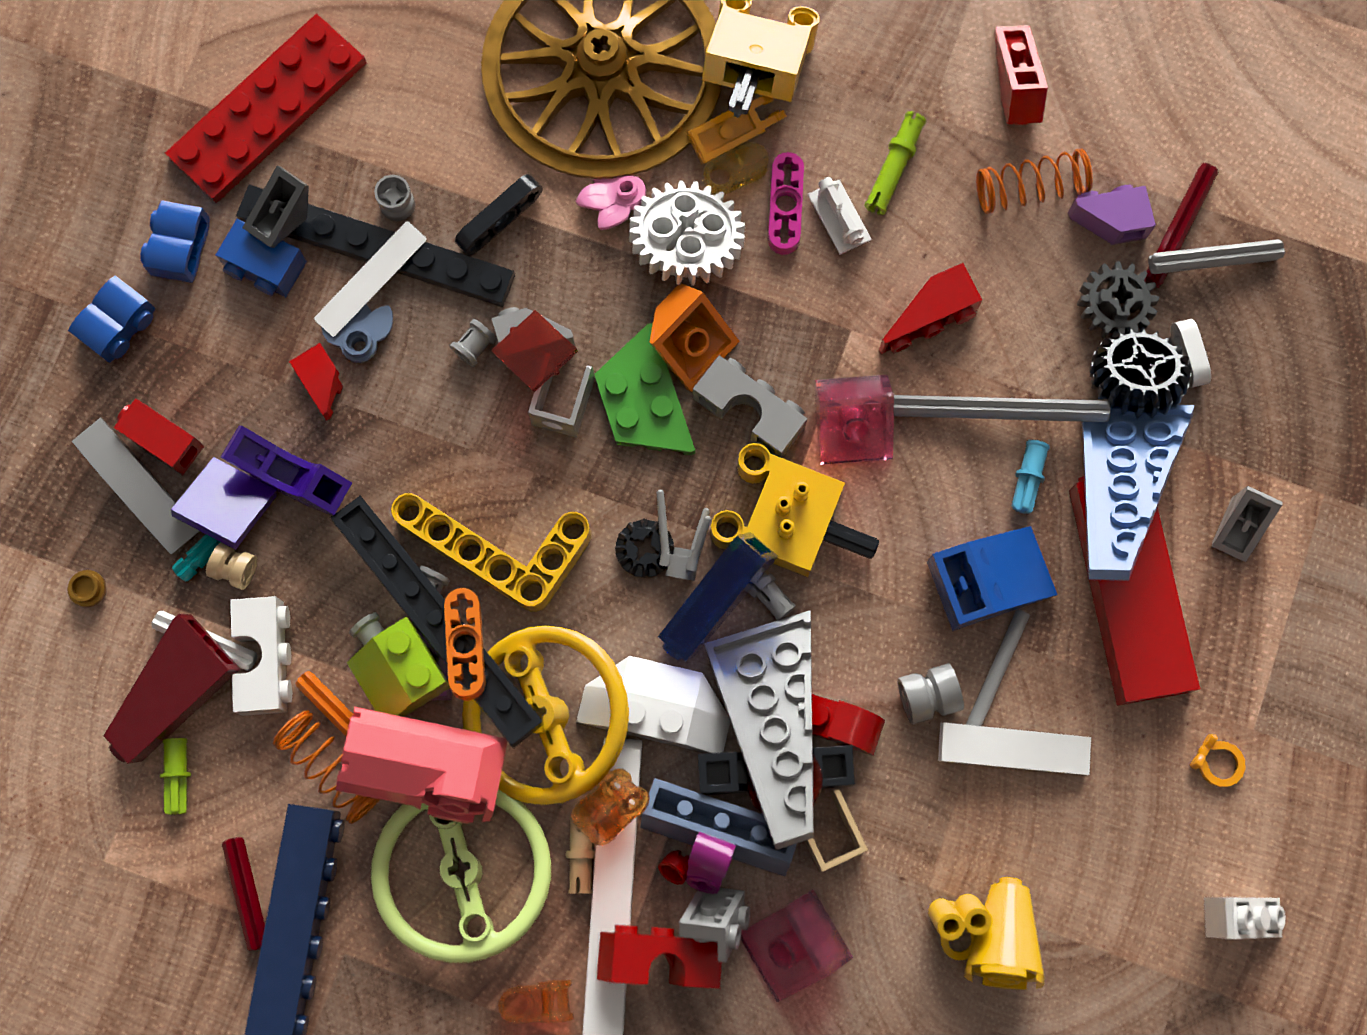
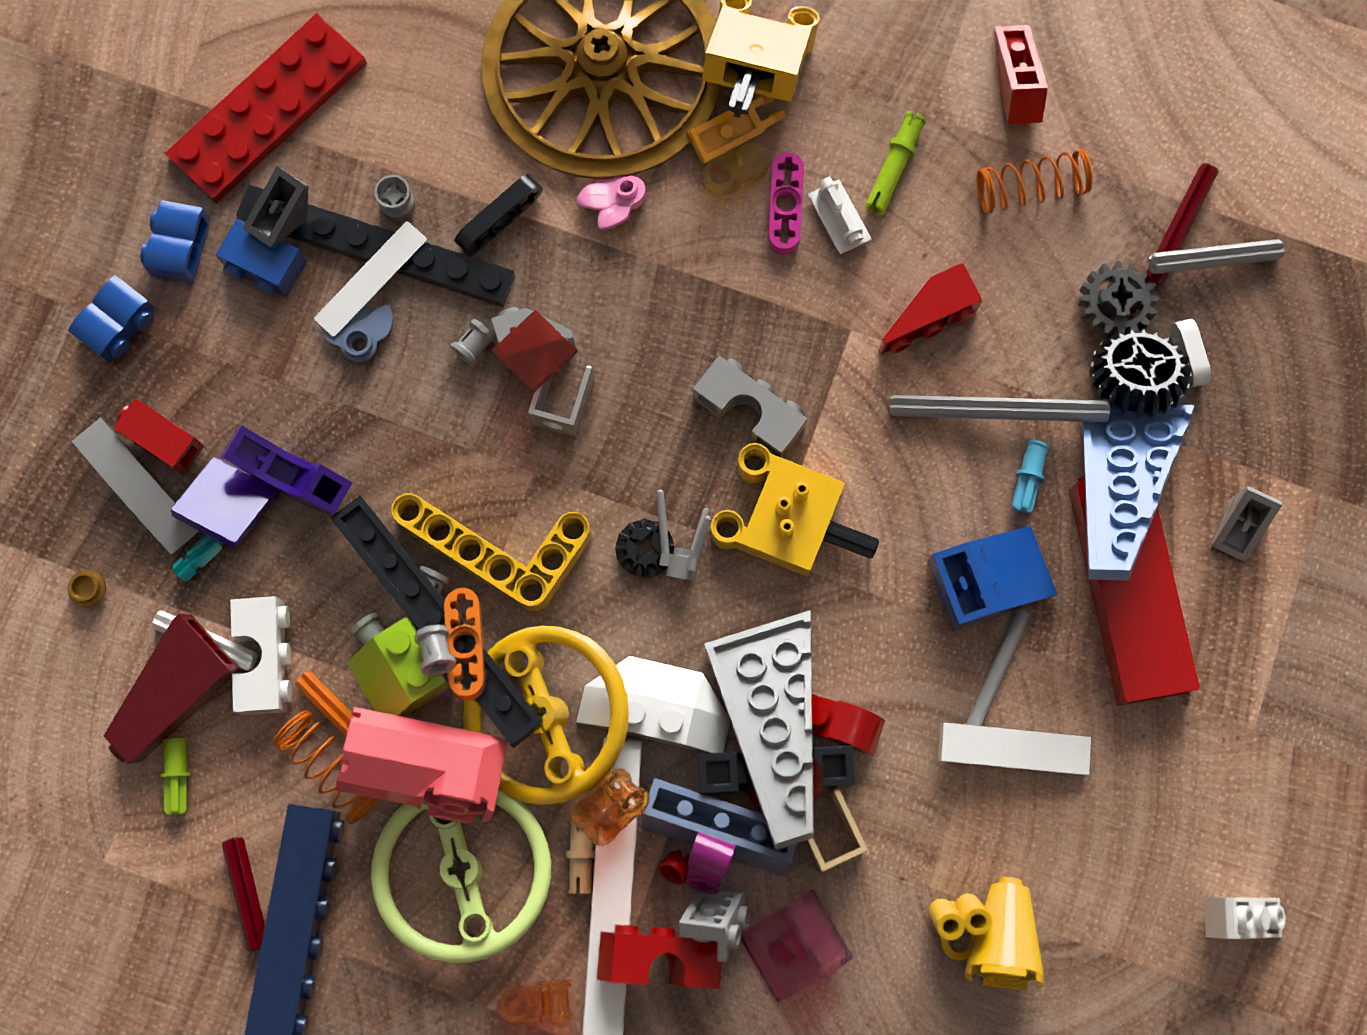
tan wheel [206,542,258,590] -> none
red slope [289,343,343,421] -> none
bright green wing [594,323,695,455] -> none
white gear [629,181,745,285] -> none
orange slope [650,283,740,392] -> none
clear blue slope [658,532,779,661] -> none
light grey pin [729,551,796,620] -> none
clear pink slope [815,375,894,465] -> none
light grey wheel [897,663,964,725] -> none
medium lavender slope [1068,185,1156,245] -> none
light orange piece [1189,734,1246,787] -> none
none -> light grey bush [414,625,456,676]

